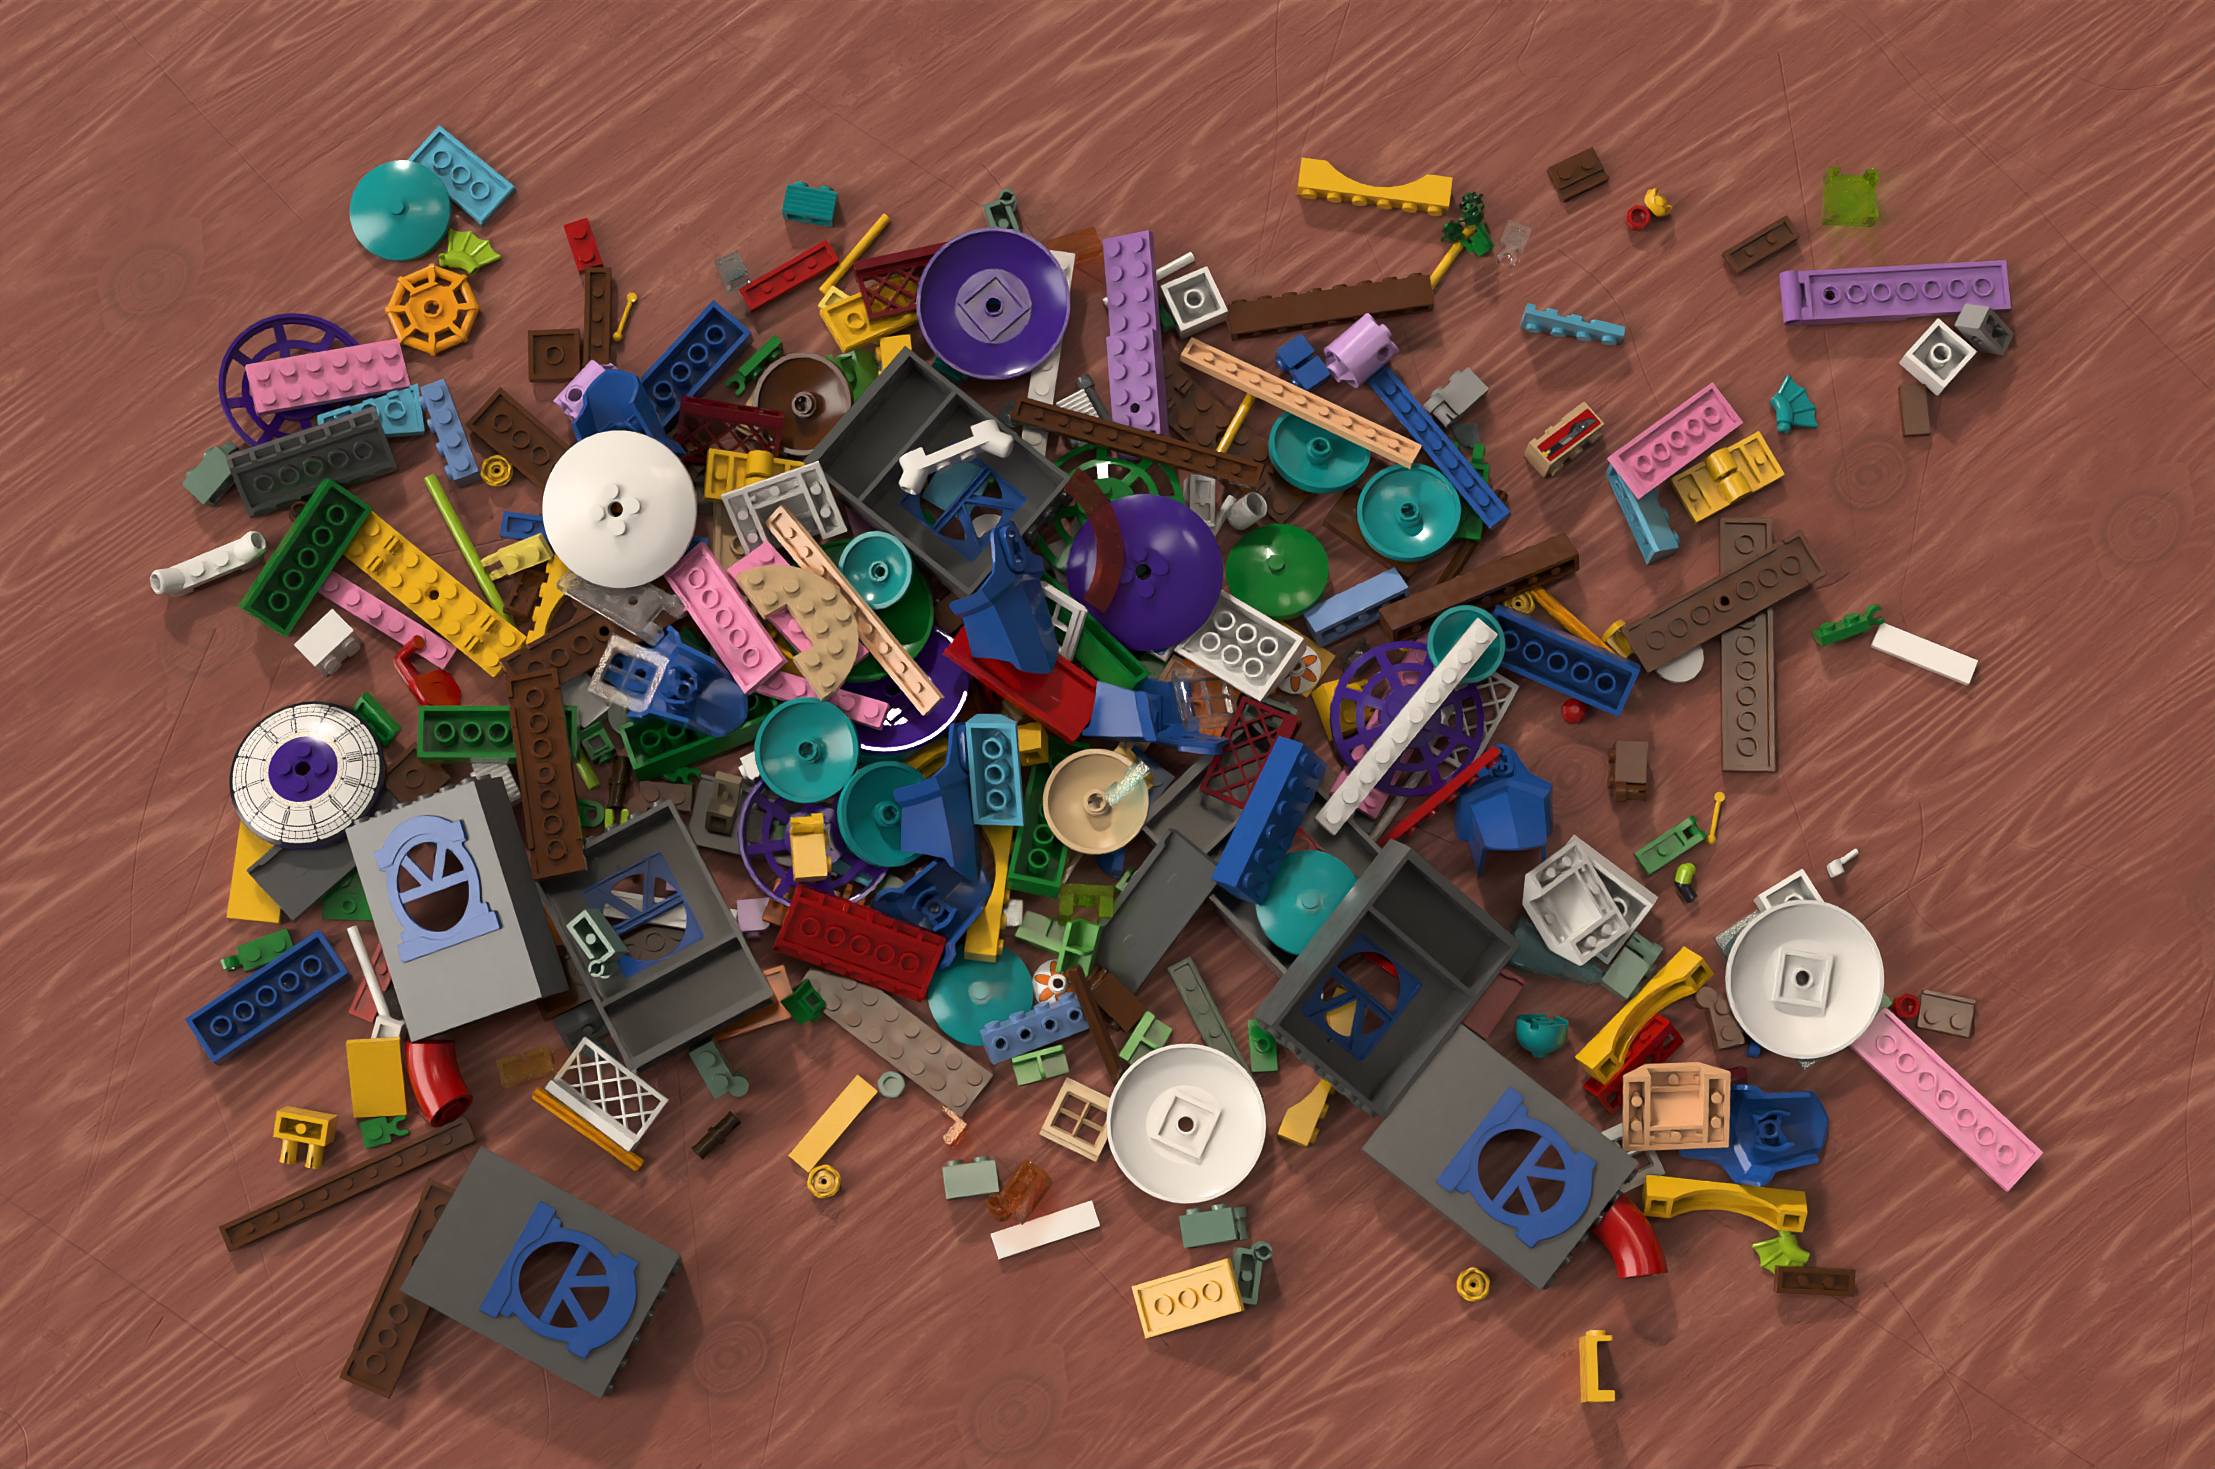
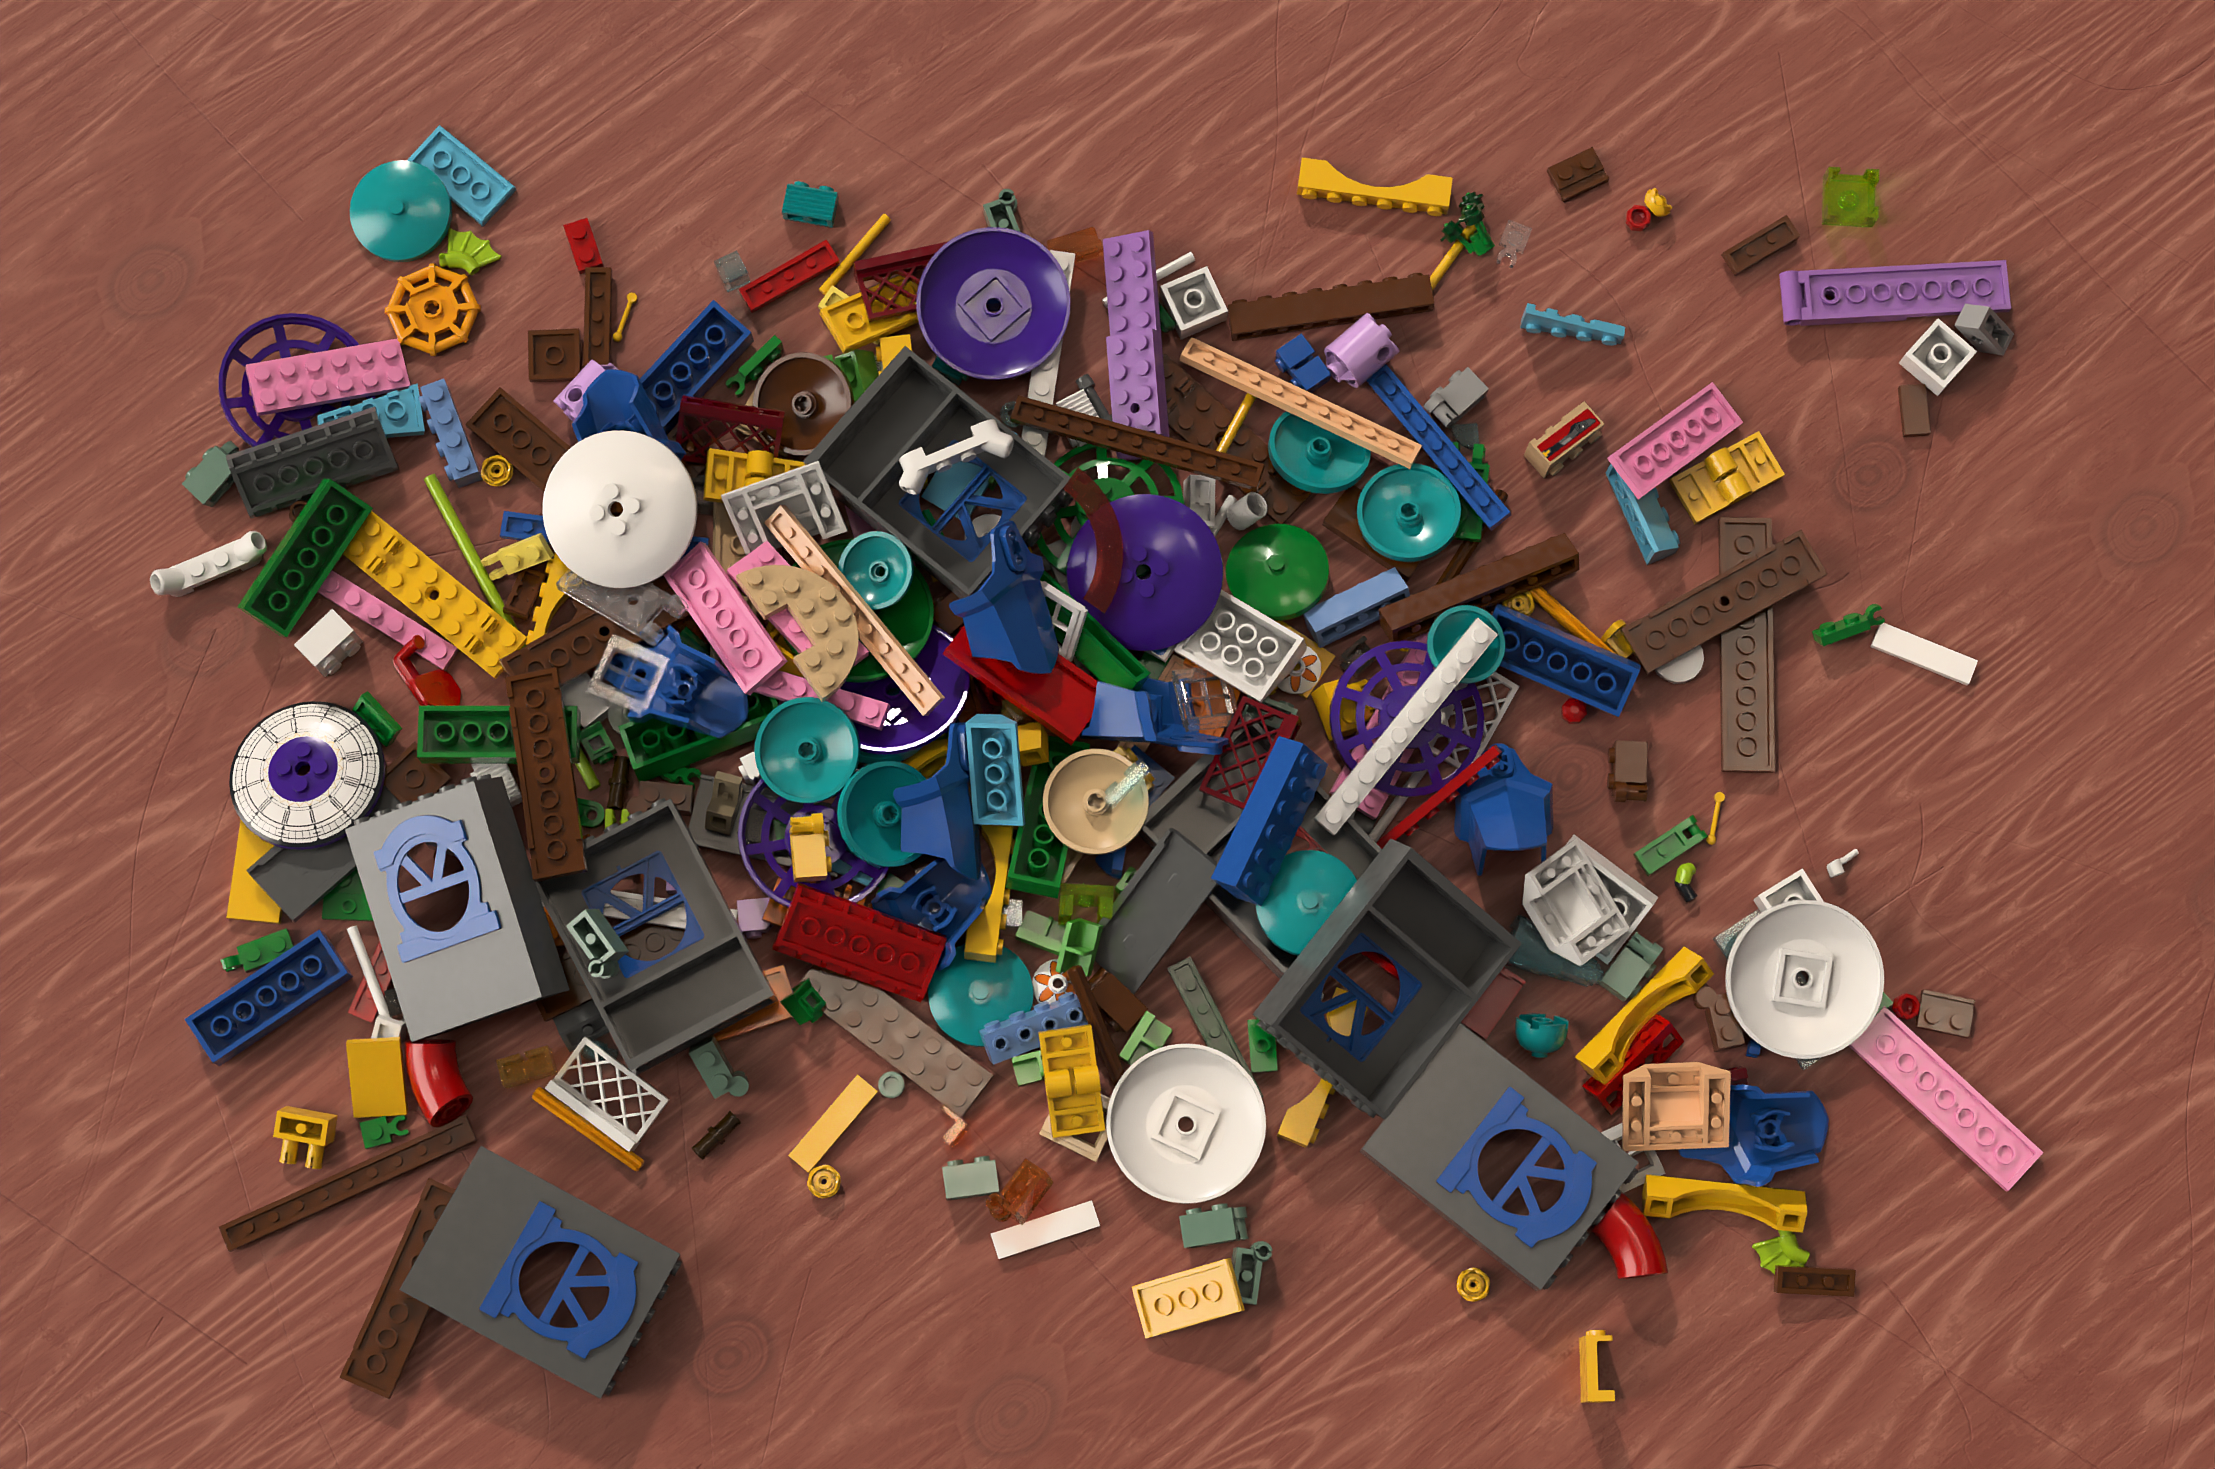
teal arm [1769,375,1818,434] -> none
none -> yellow plate [1038,1024,1105,1138]

